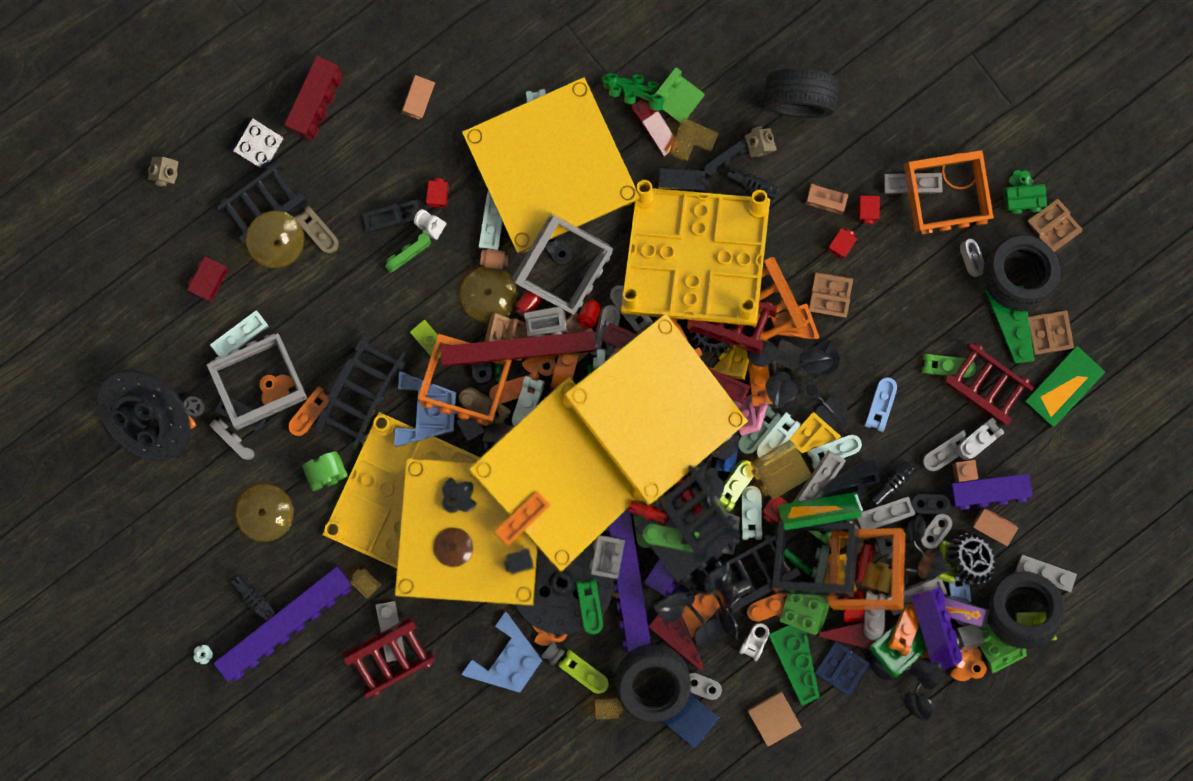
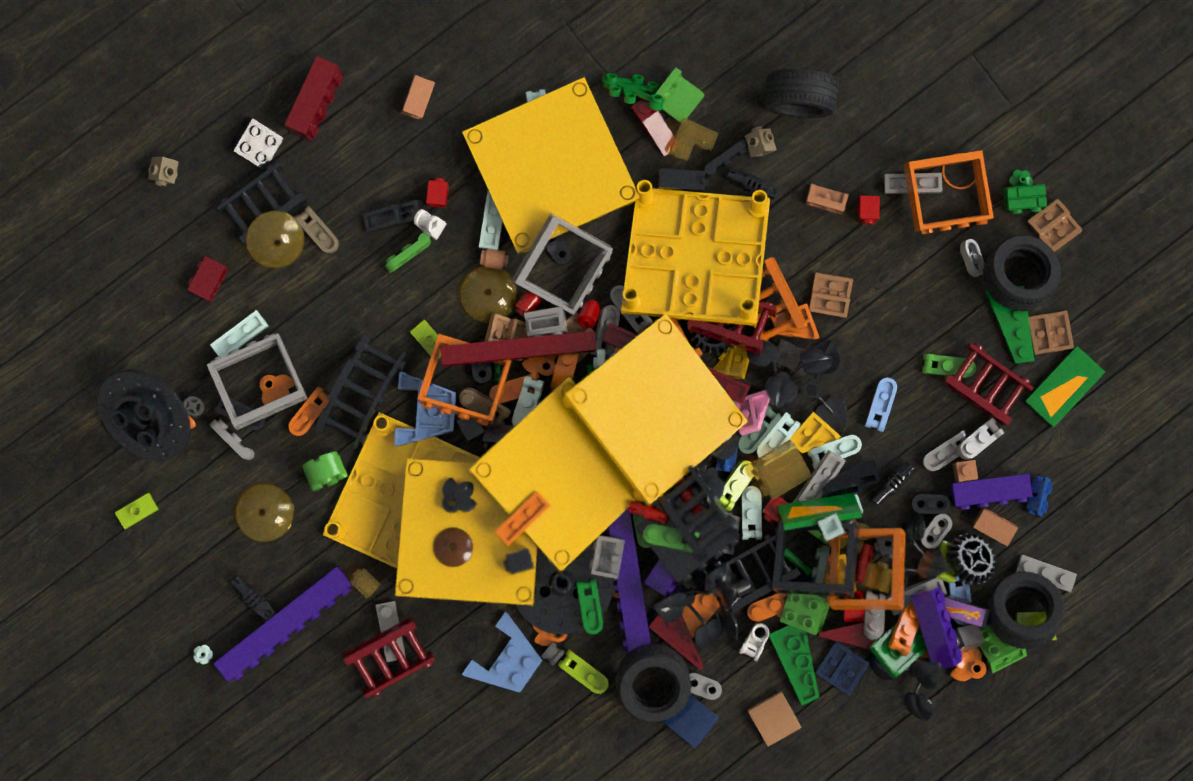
clear yellow brick [595,697,623,720] -> none
orange plate [749,362,772,407] -> none
red brick [827,228,857,260] -> none
light grey plate [855,497,915,529] -> none
none -> lime plate [115,493,159,529]
none -> light aqua plate [818,514,845,541]
none -> blue hinge [1026,476,1052,517]

